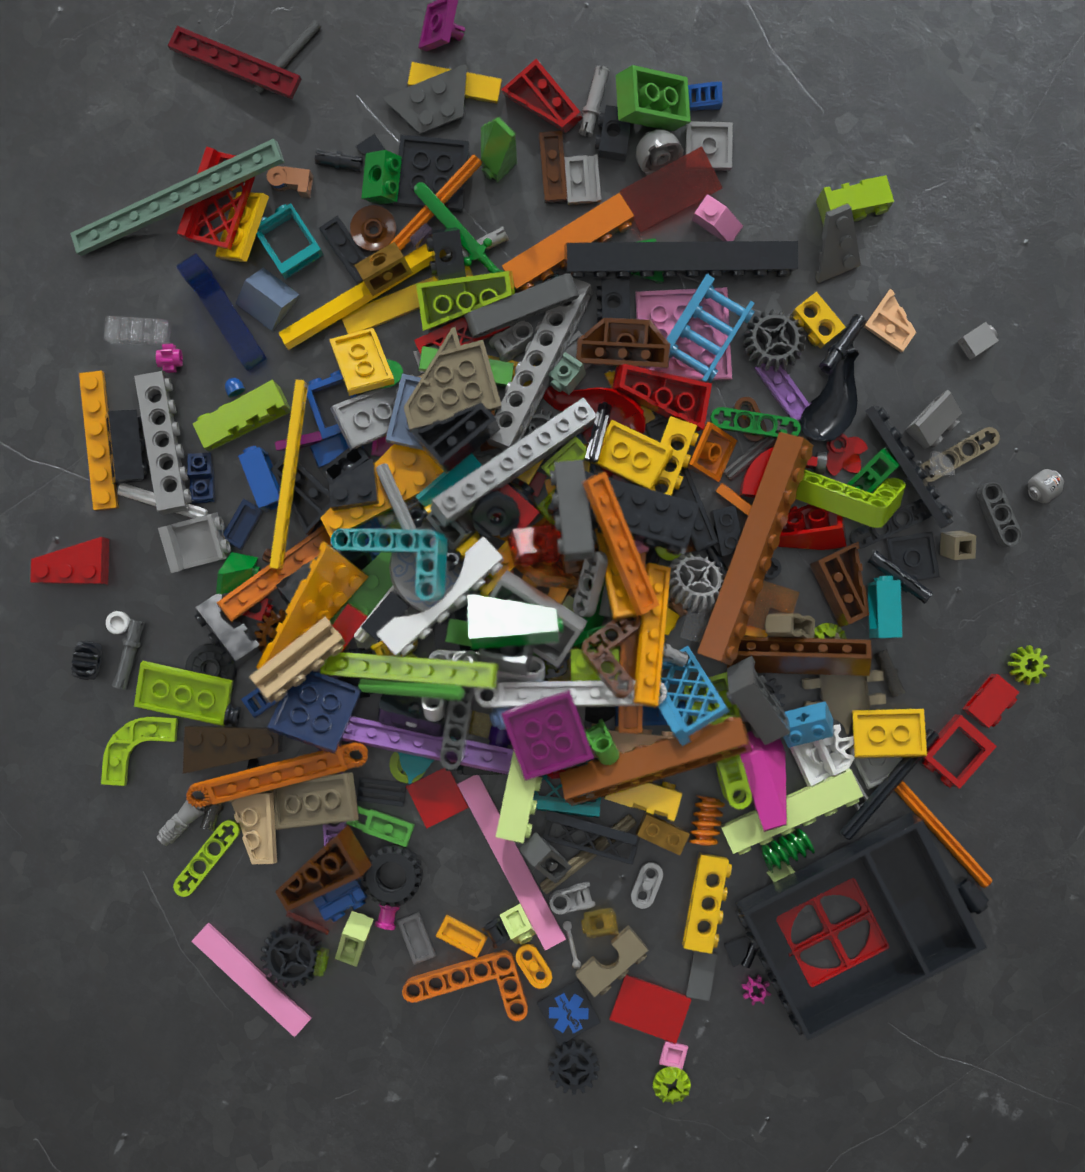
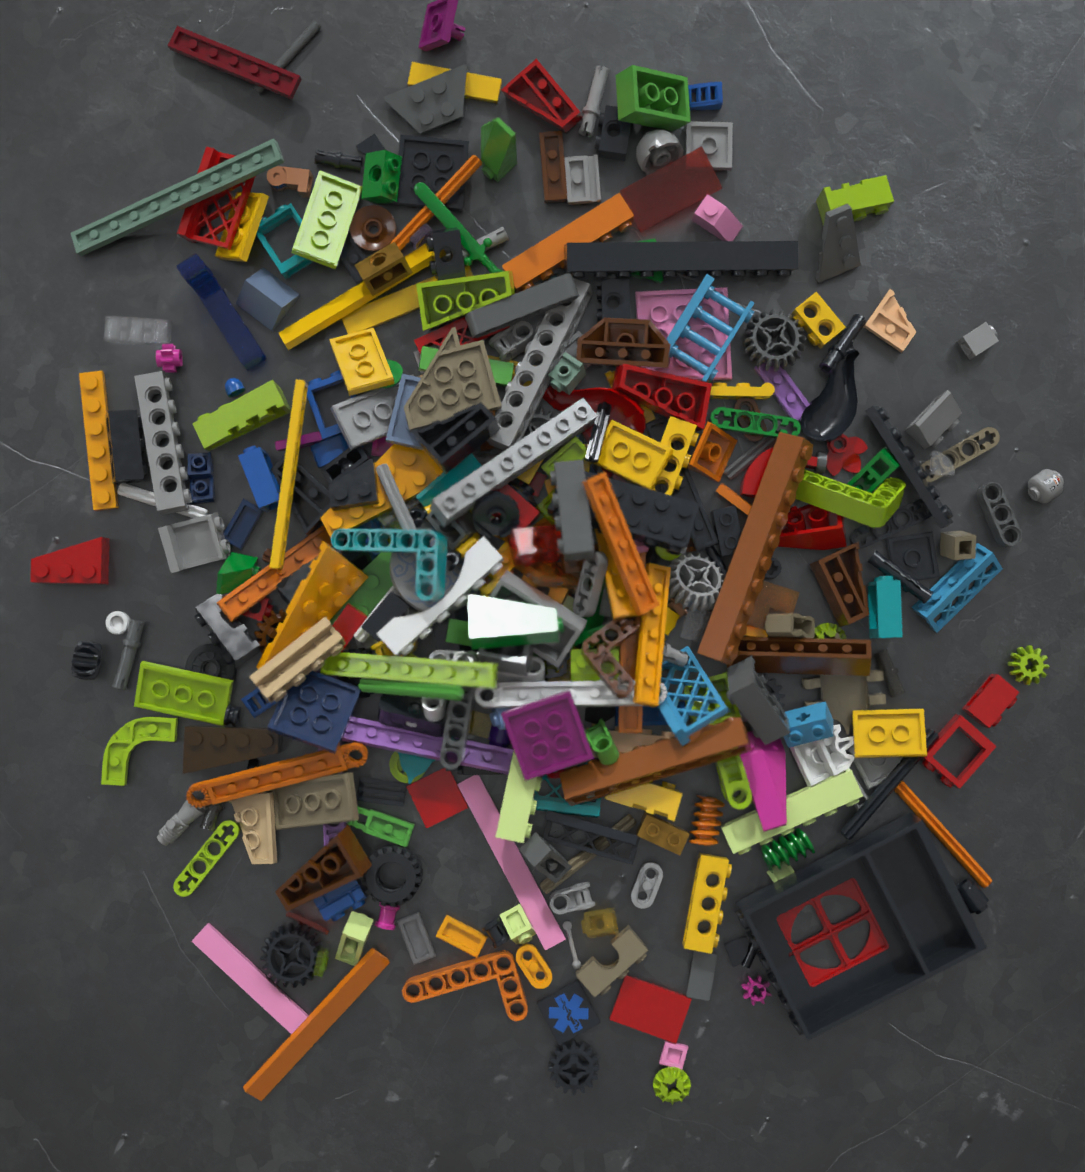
none -> orange tile [243,948,390,1101]
none -> lime tile [291,170,362,269]
none -> yellow plate [710,382,775,400]
none -> dark azure fence [912,543,1003,633]

